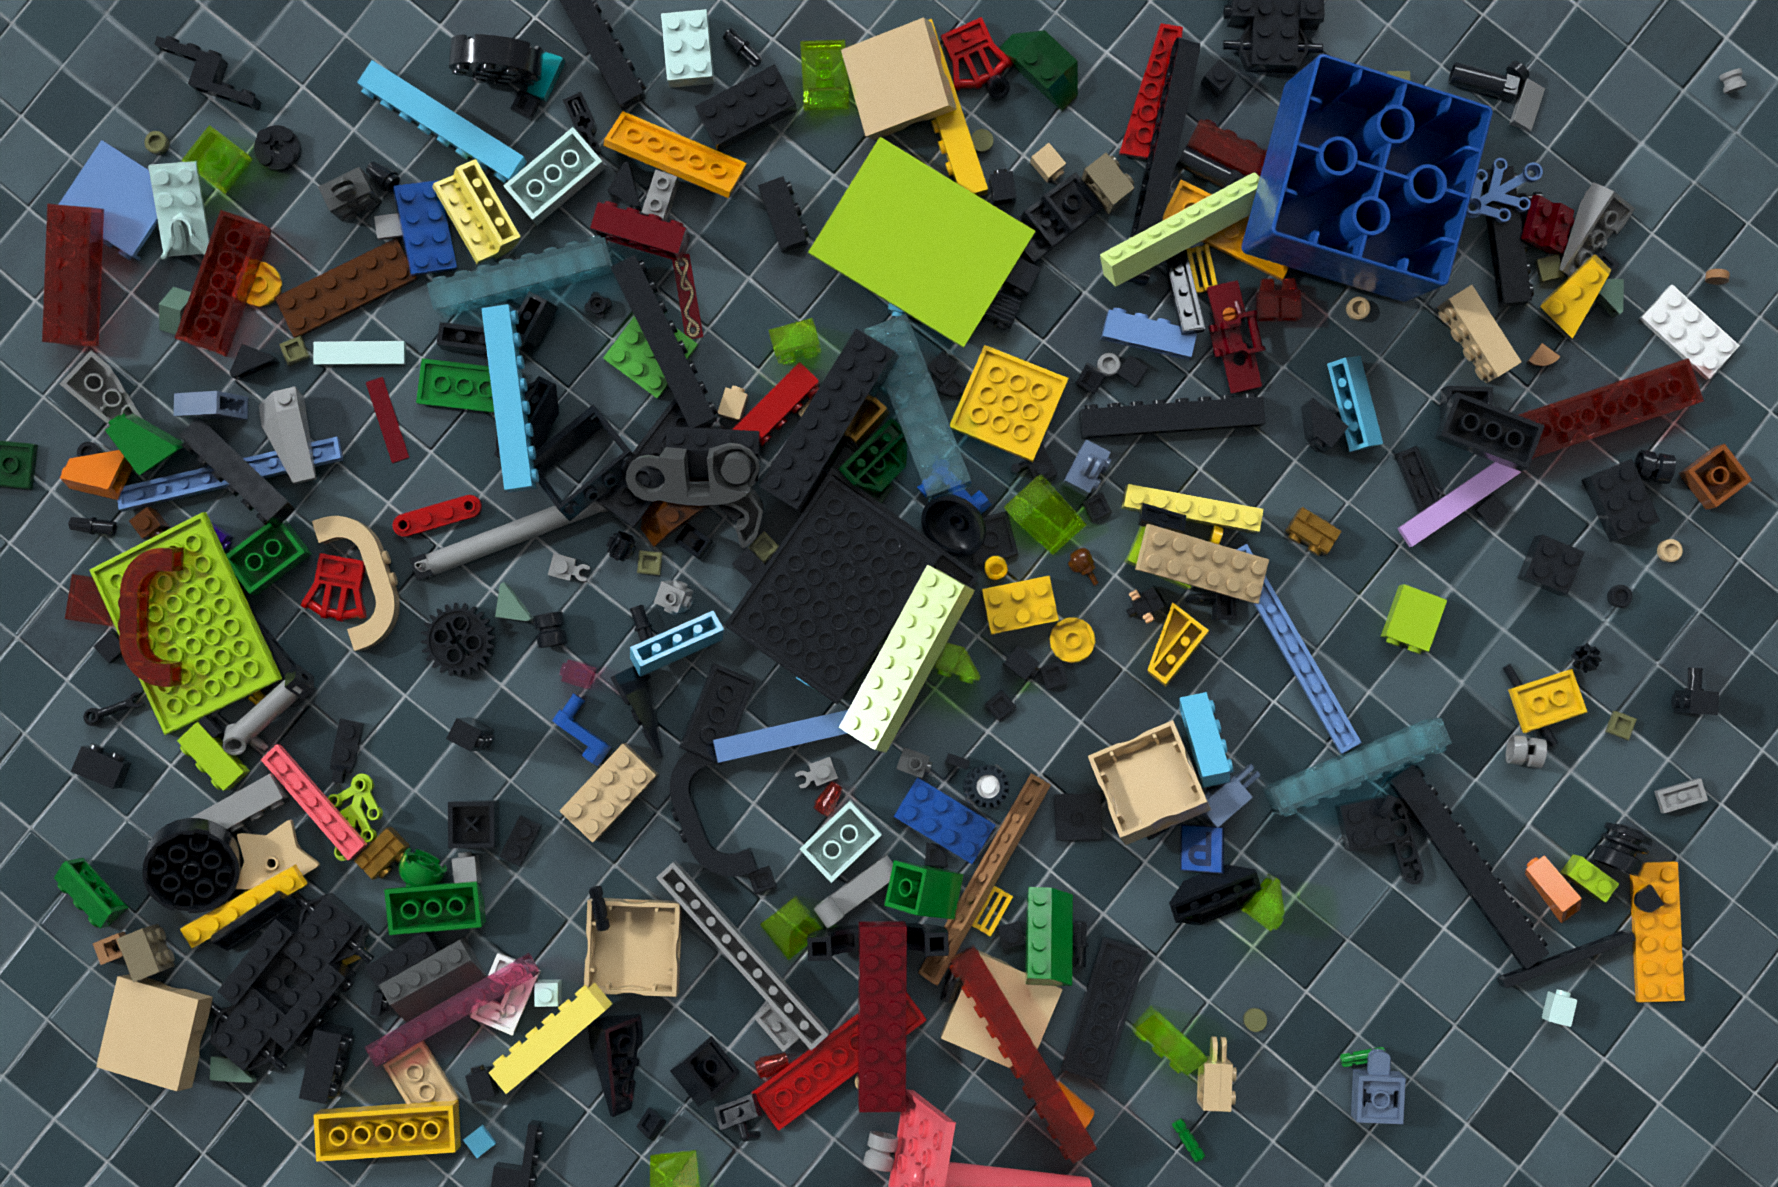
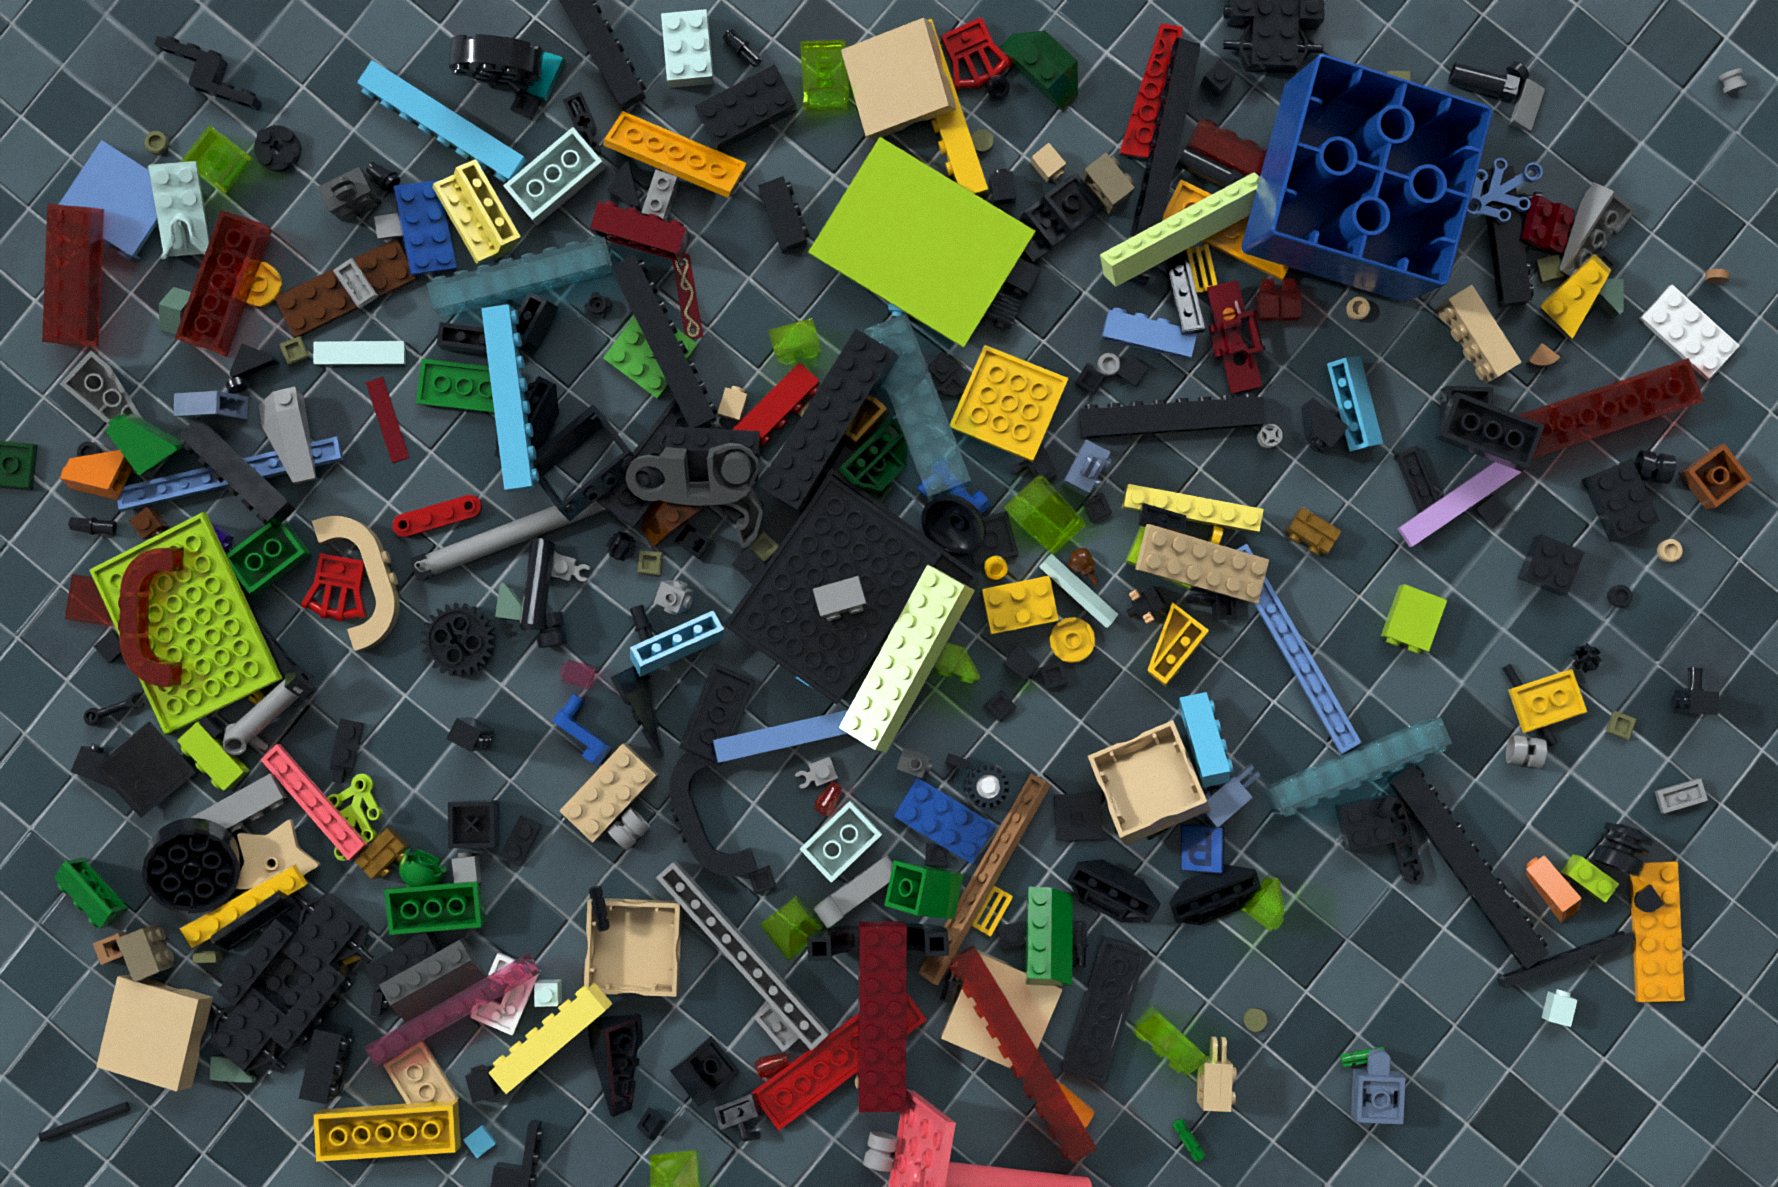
none -> black bar [38,1102,130,1142]
none -> black plate [94,720,196,818]
none -> olive tile [193,951,223,963]
none -> black tile [225,375,250,394]
none -> light grey plate [333,258,379,309]
none -> black brick [519,538,555,631]
none -> light grey wheel [607,807,651,850]
none -> light grey brick [813,576,868,621]
none -> light aqua tile [1039,554,1119,628]
none -> black wedge [1067,859,1161,922]
none -> light grey wheel [1257,424,1283,448]

